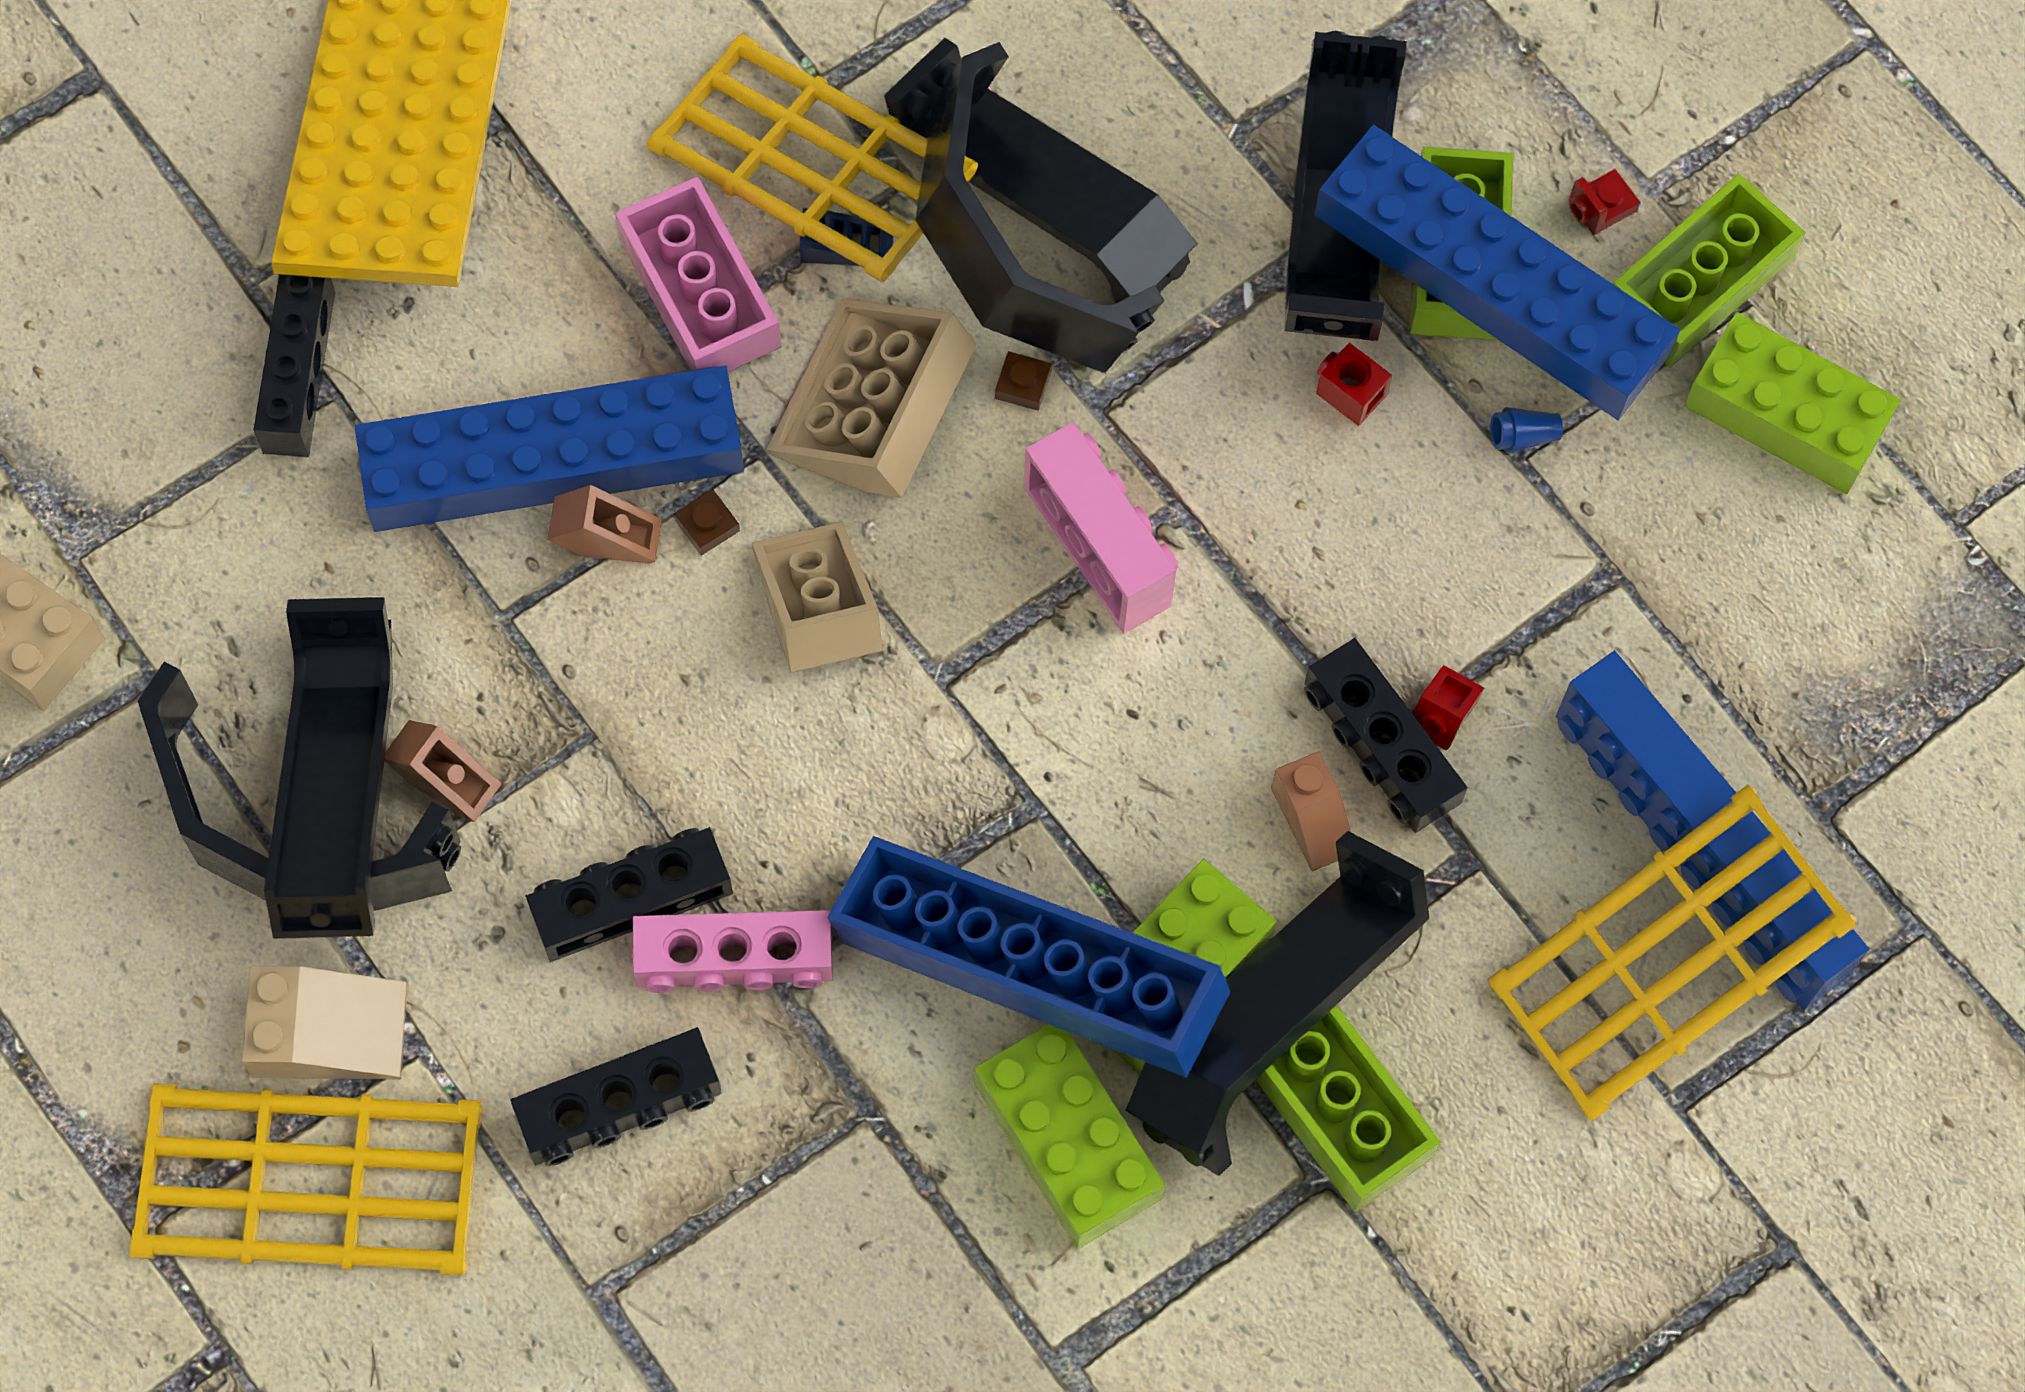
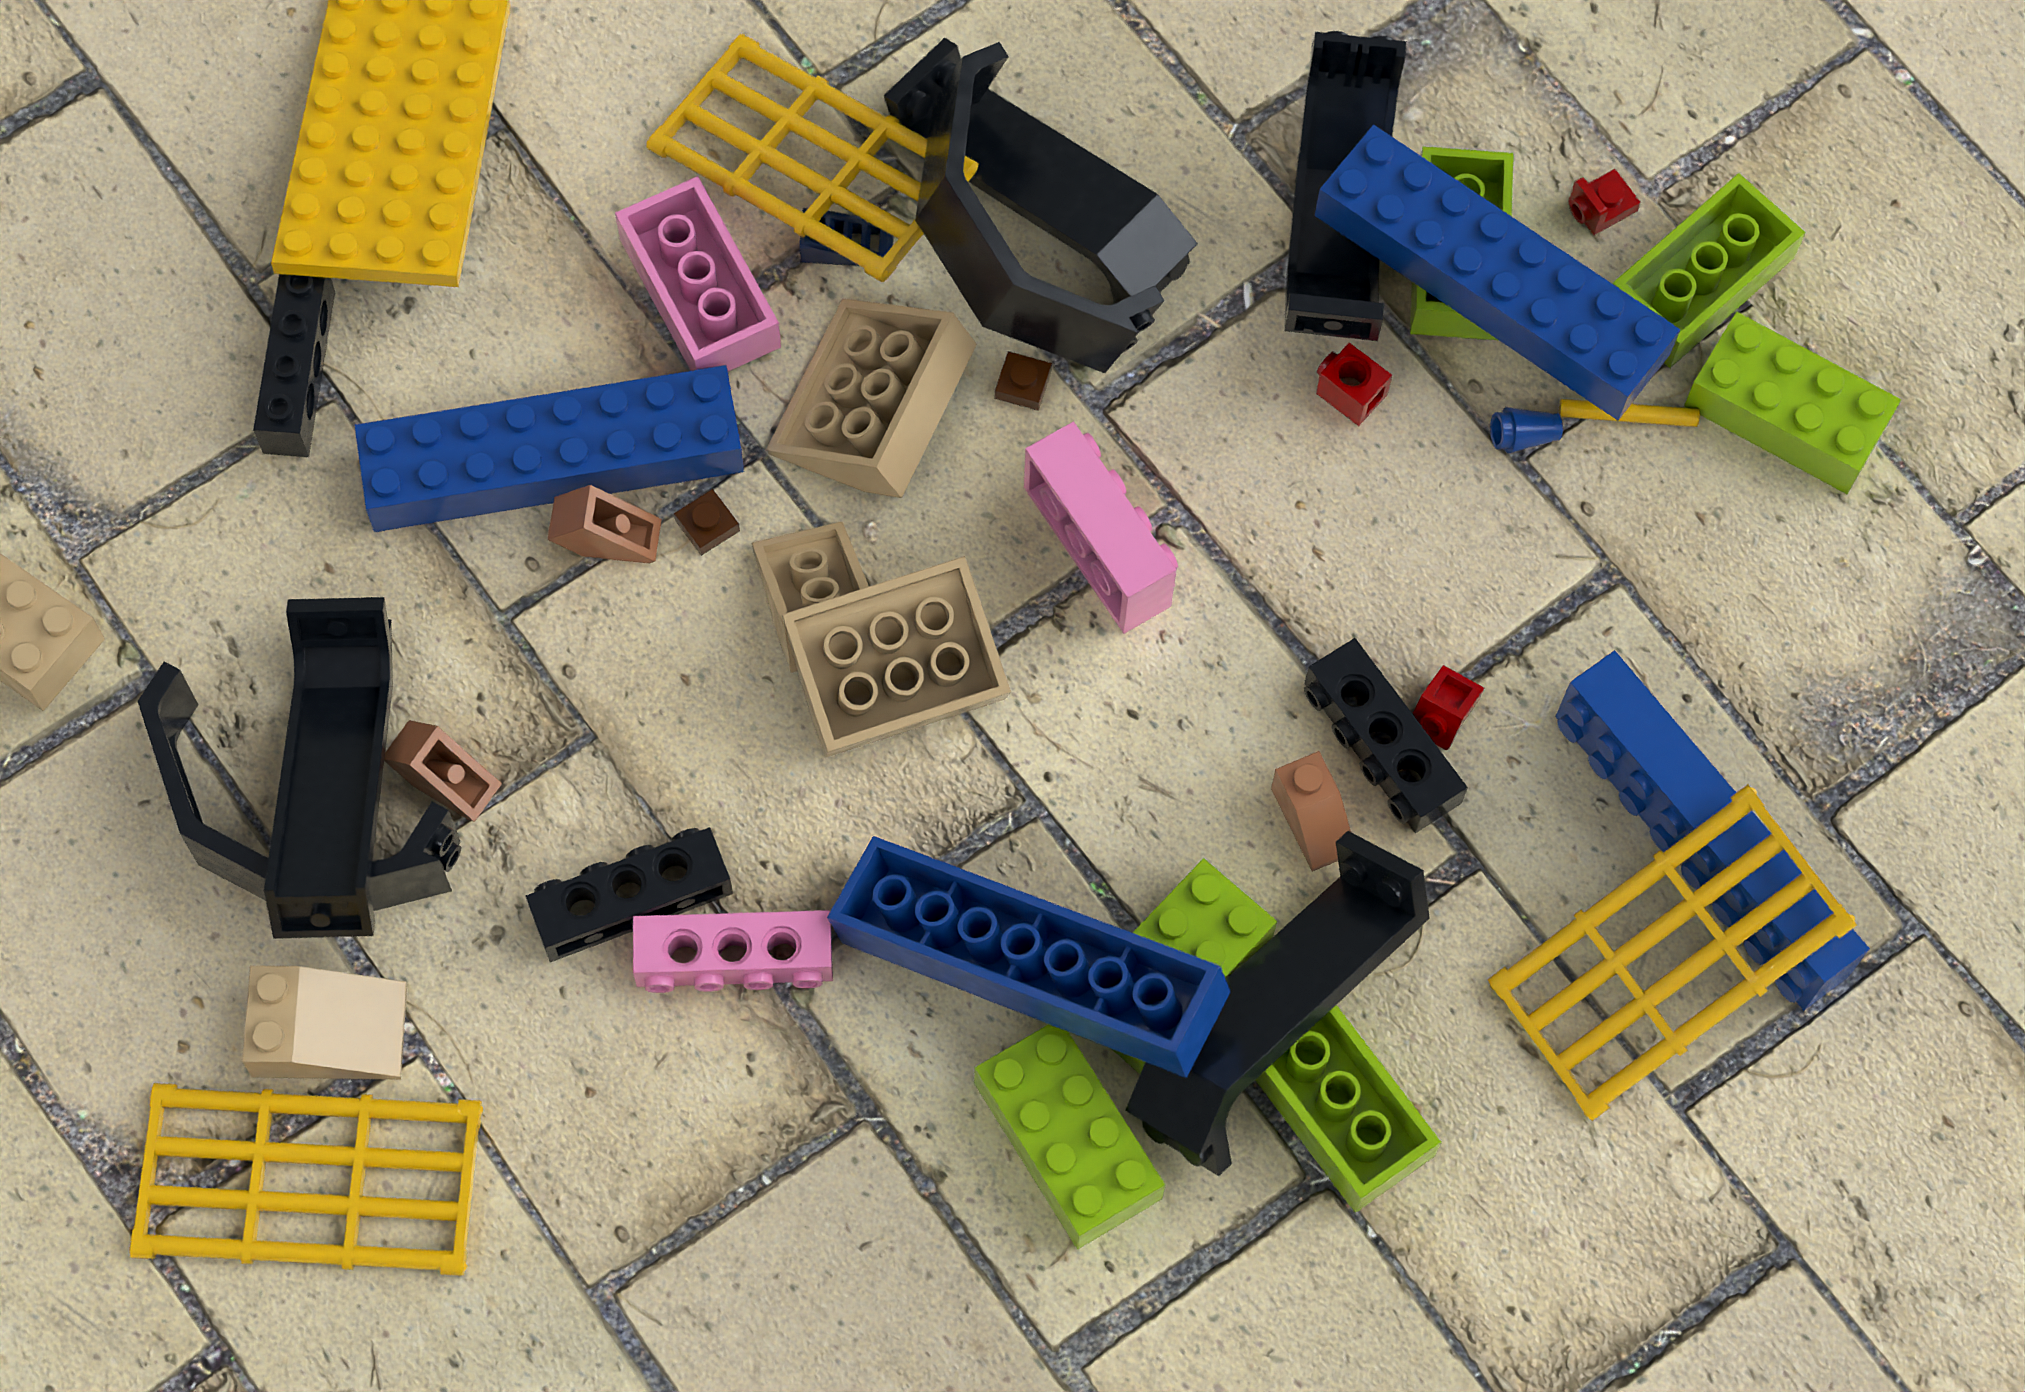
black brick [510,1027,722,1166] -> none
none -> tan slope [782,556,1011,758]
none -> yellow bar [1559,399,1700,427]

